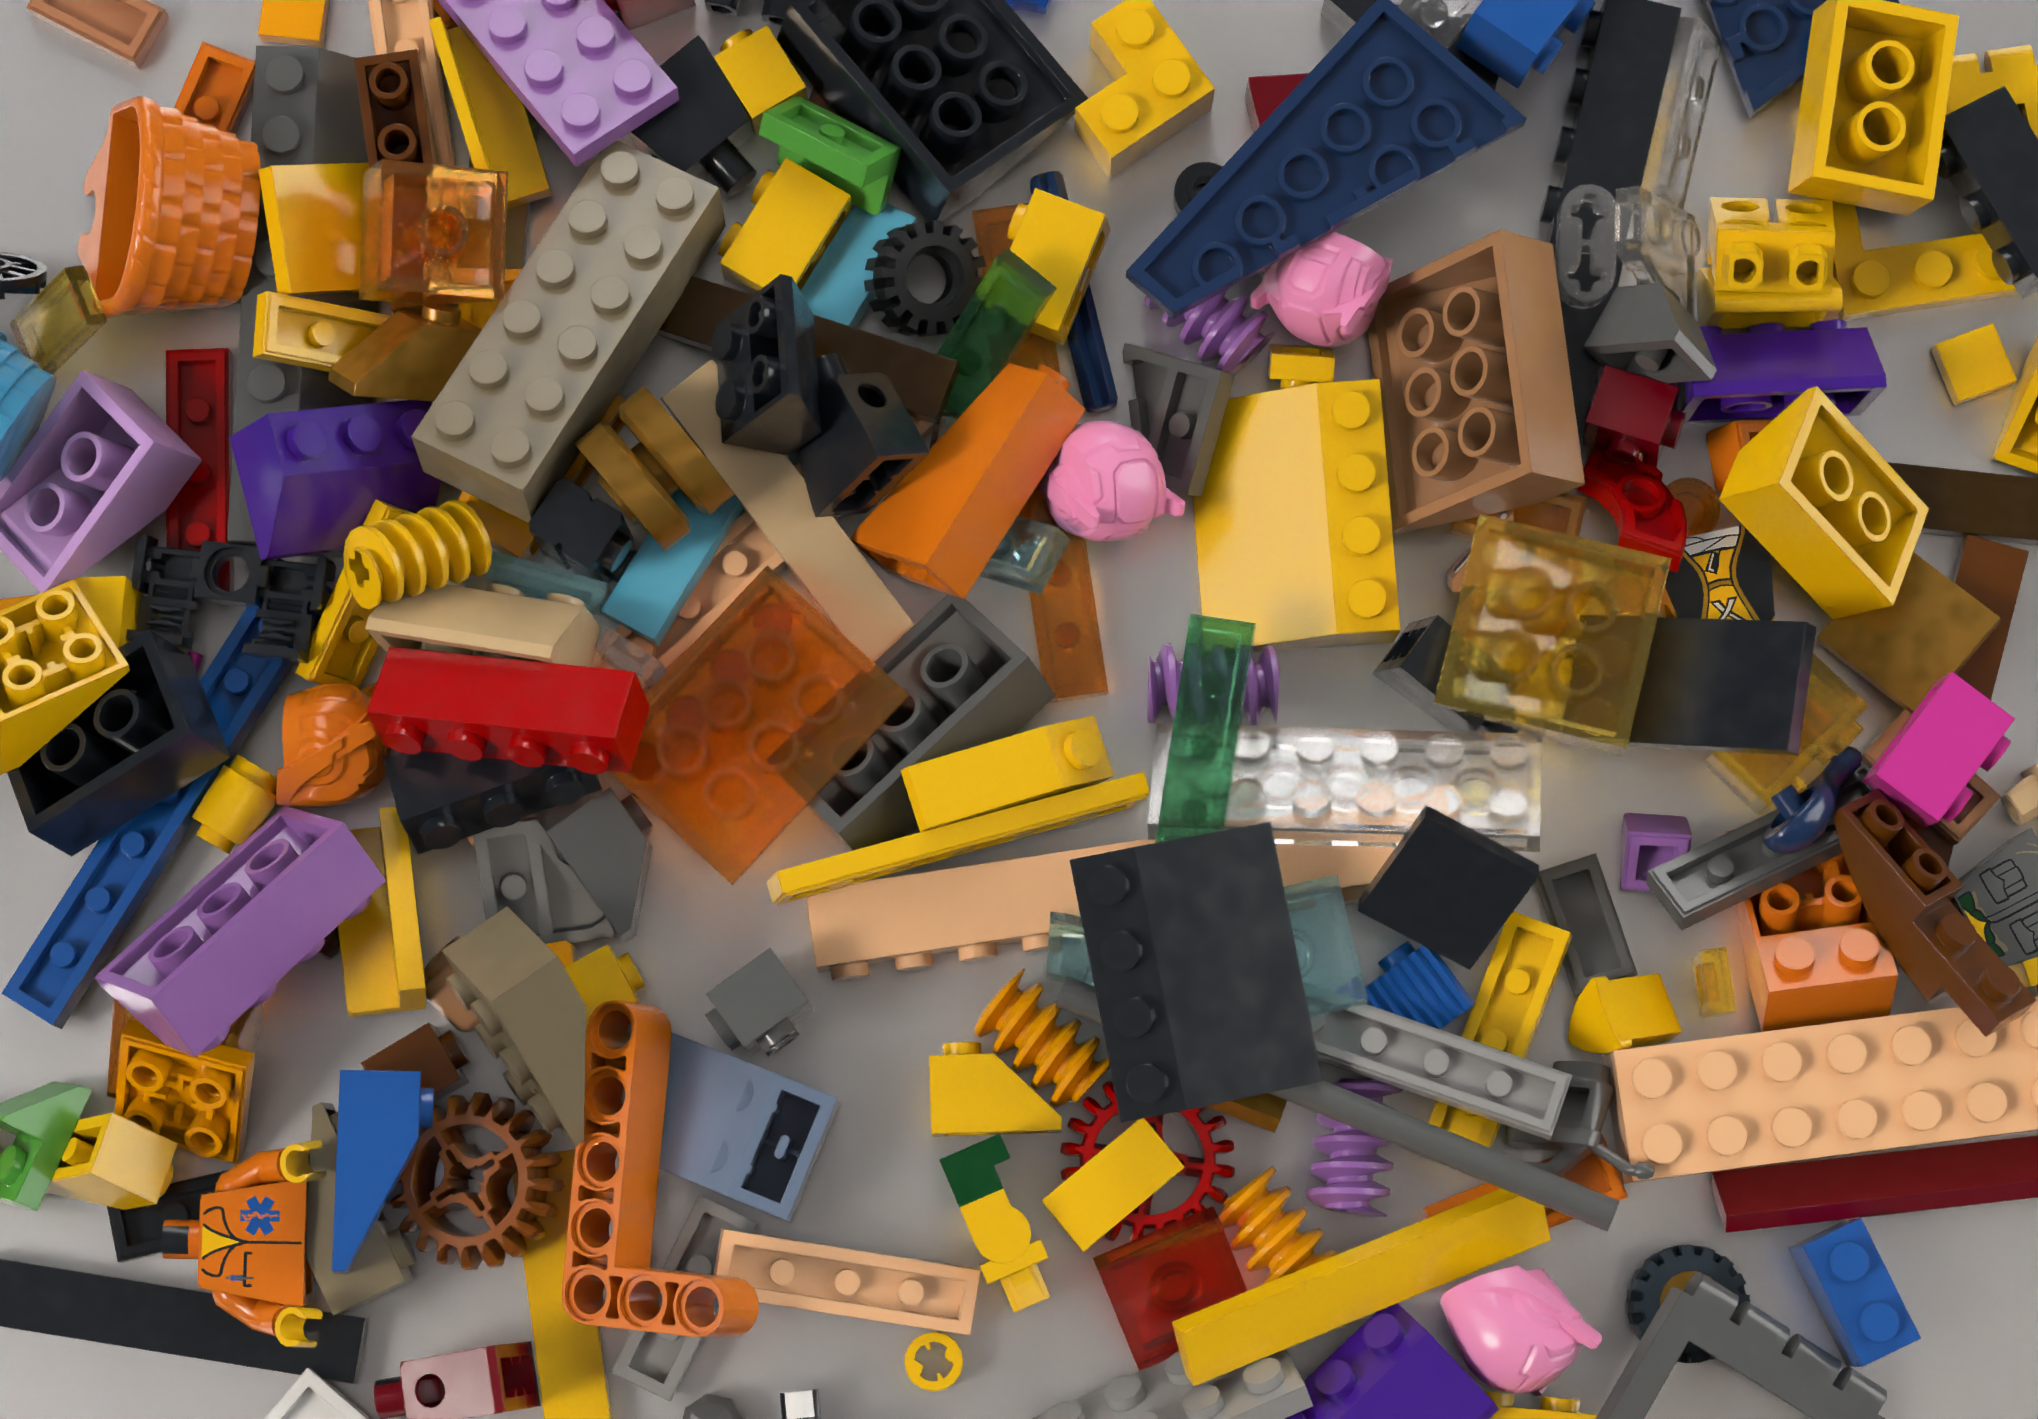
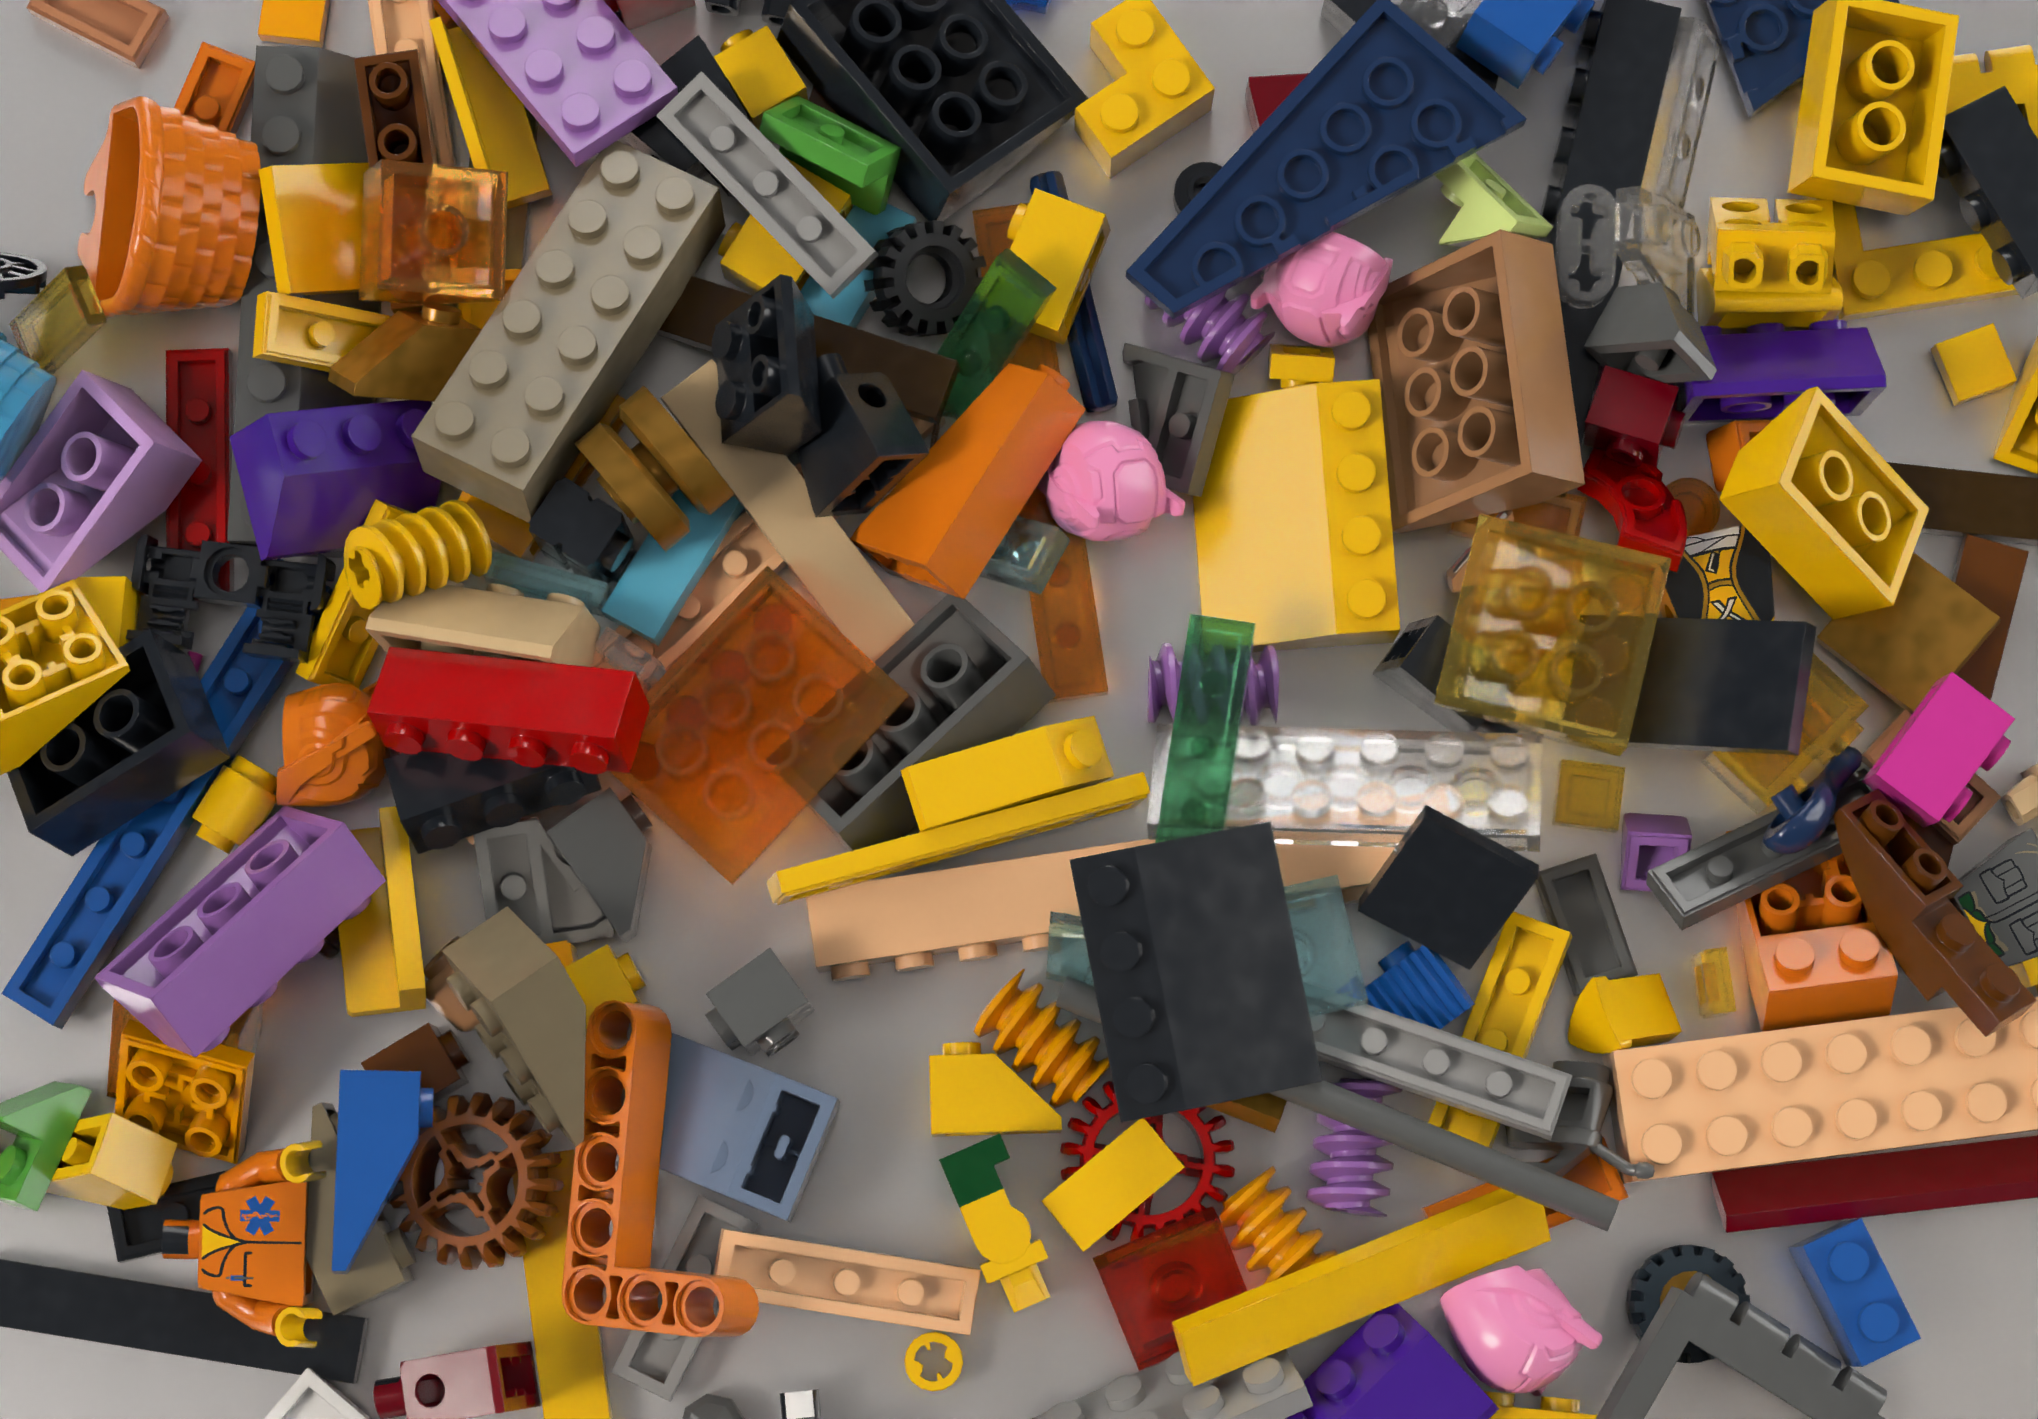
none -> light grey plate [656,71,879,299]
none -> yellowish green slope [1435,153,1553,248]
none -> clear yellow tile [1552,759,1625,833]

